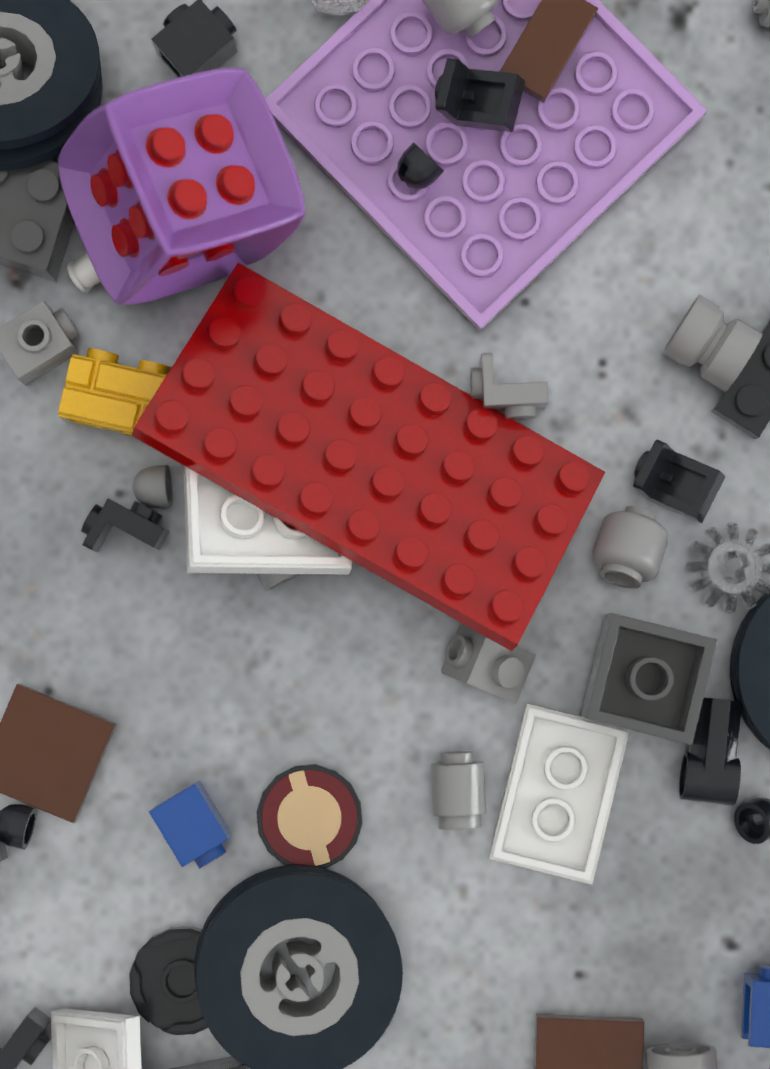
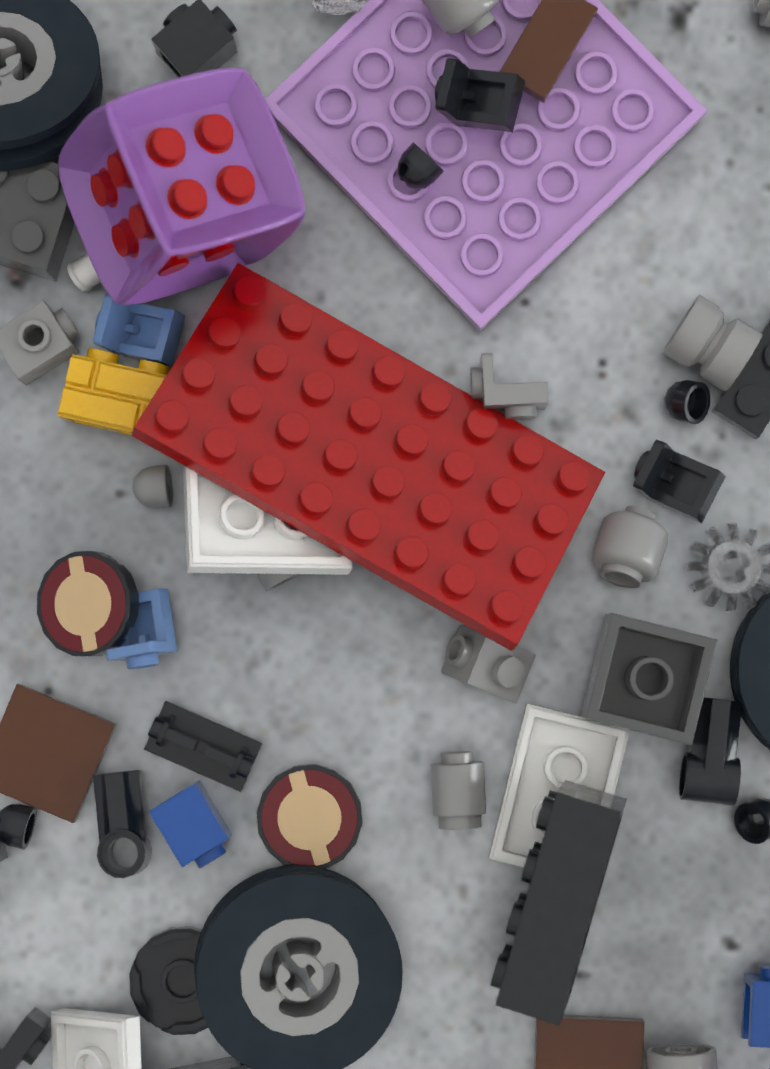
black bracket [81,498,169,552] -> none
none -> tile [37,551,139,656]
none -> medium blue bracket [93,293,186,366]
none -> black piece [93,770,152,878]
none -> medium blue bracket [106,588,177,669]
none -> black hinge [144,701,262,792]
none -> black brick [490,780,627,1026]
none -> black hinge [664,380,711,424]

